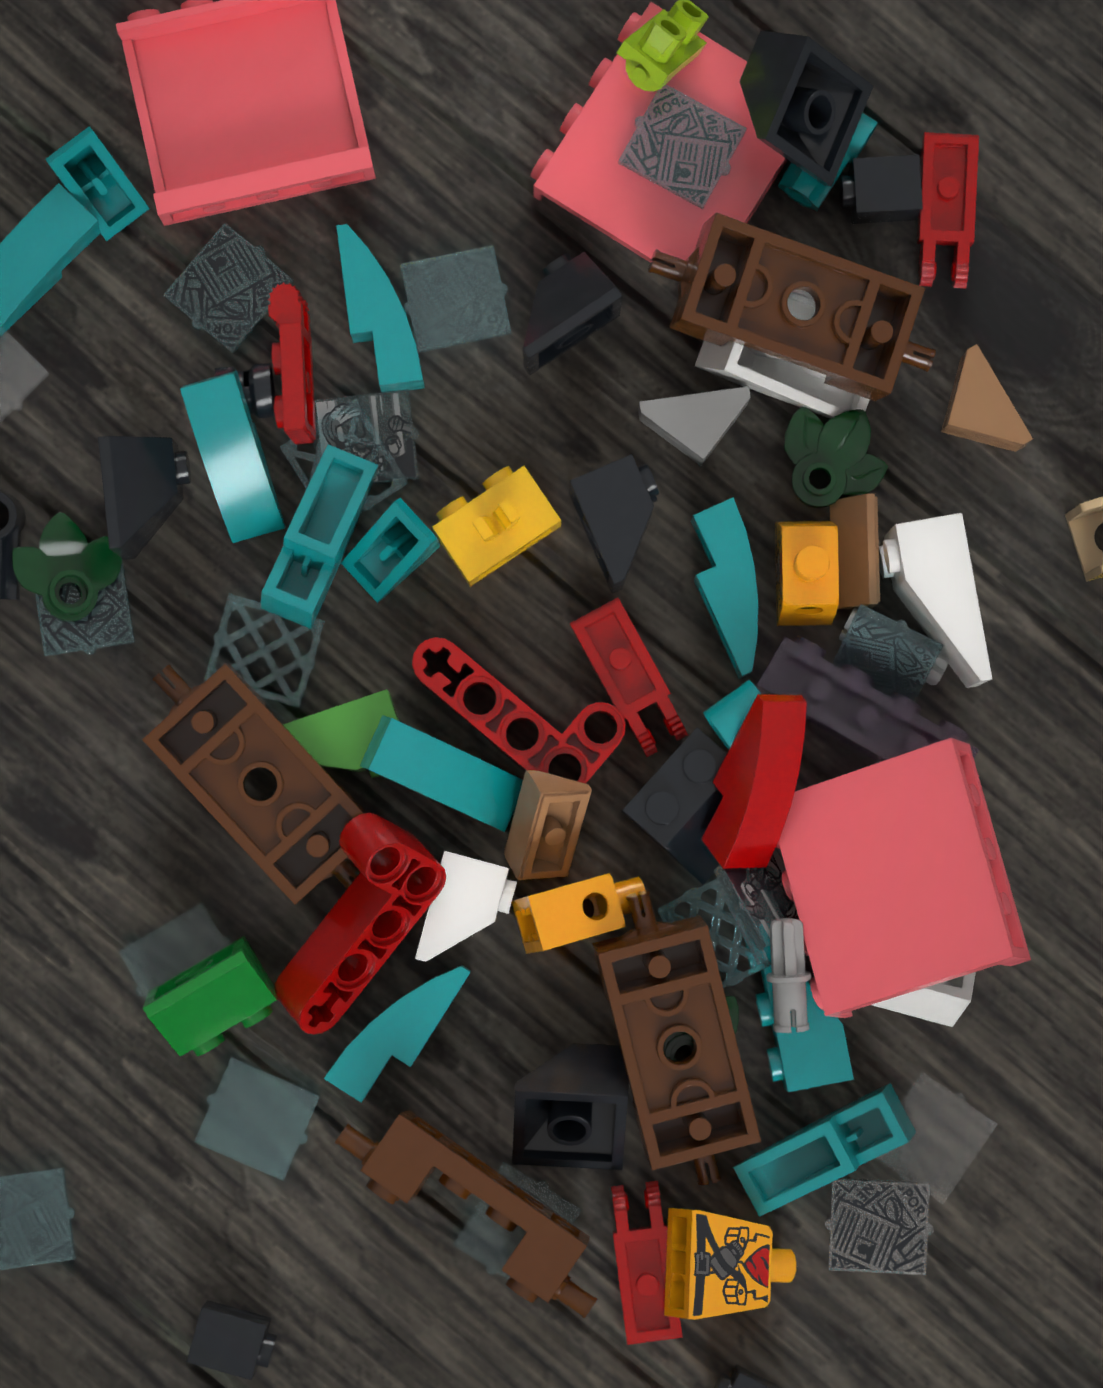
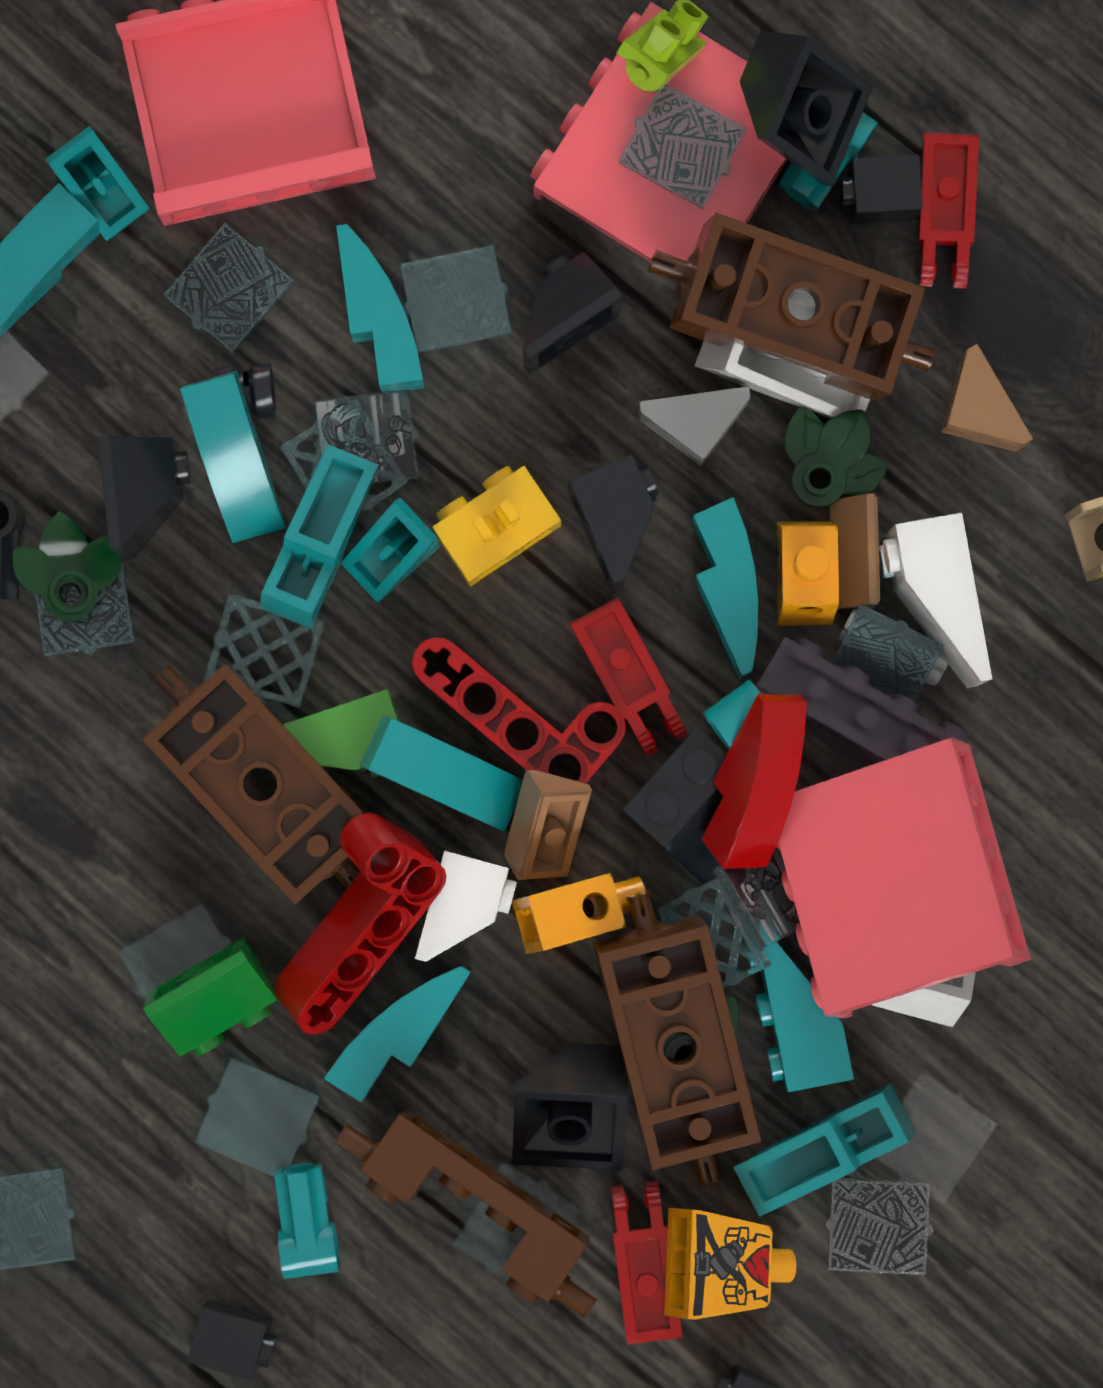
red hinge [268,282,316,445] -> none
light grey axle [766,918,811,1033] -> none
none -> teal piece [274,1162,340,1279]

